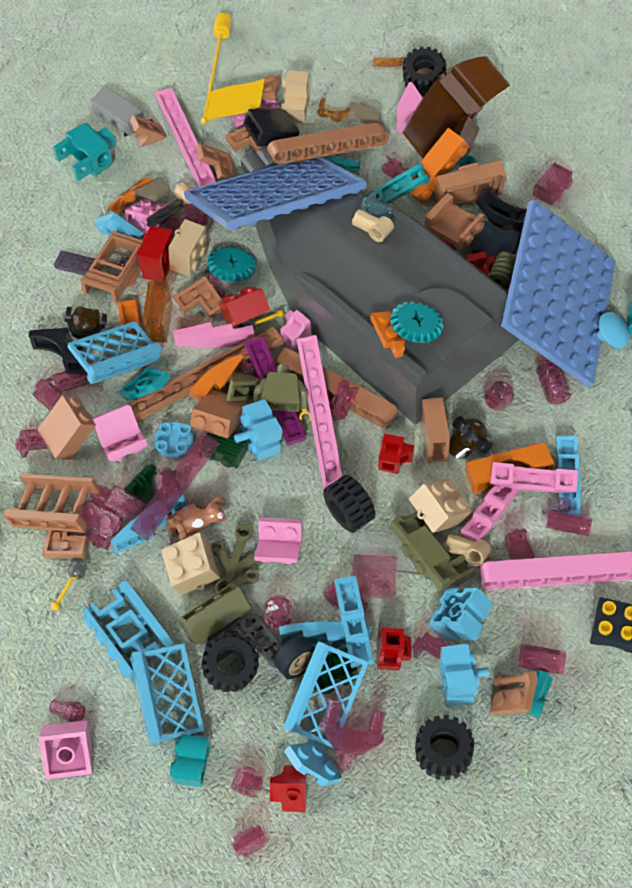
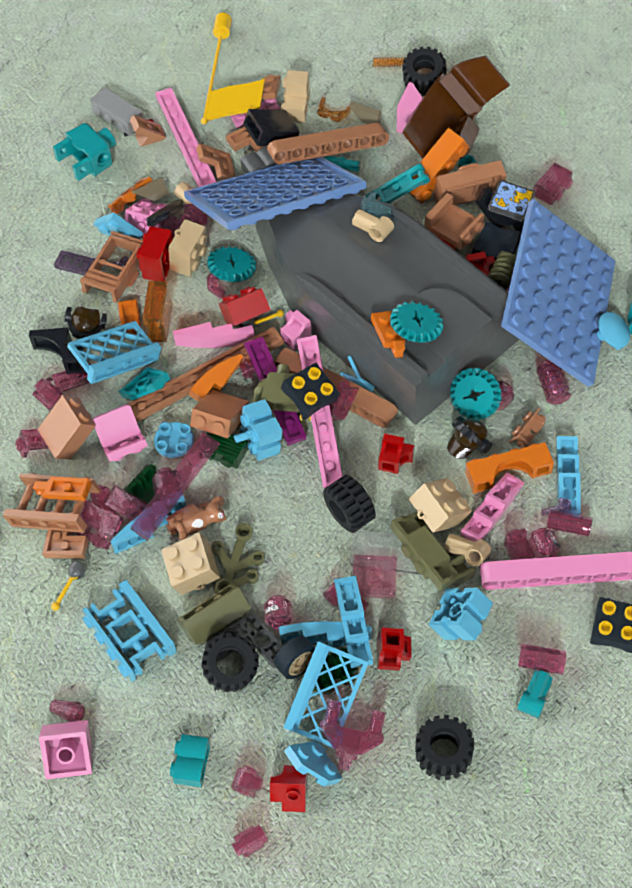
medium azure fence [130,643,204,746] -> none
nougat plate [173,276,222,318] -> none
olive slope [226,373,261,401] -> none
bright pink bracket [254,517,302,564] -> none
clear pink hinge [381,156,409,179] -> none
clear pink bracket [412,632,447,660] -> none
nougat brick [421,397,450,463] -> none
medium azure brick [439,644,489,707] -> none
nougat plate [490,671,537,716] -> none
bright pink slope [491,462,578,493] -> none
none -> orange hinge [33,477,92,501]
none -> black brick [281,362,340,419]
none -> medium azure plant [340,355,375,392]
none -> teal gear [449,368,502,420]
none -> tile [488,180,536,222]
none -> nougat hinge [509,408,546,448]
none -> clear pink head [529,528,561,558]

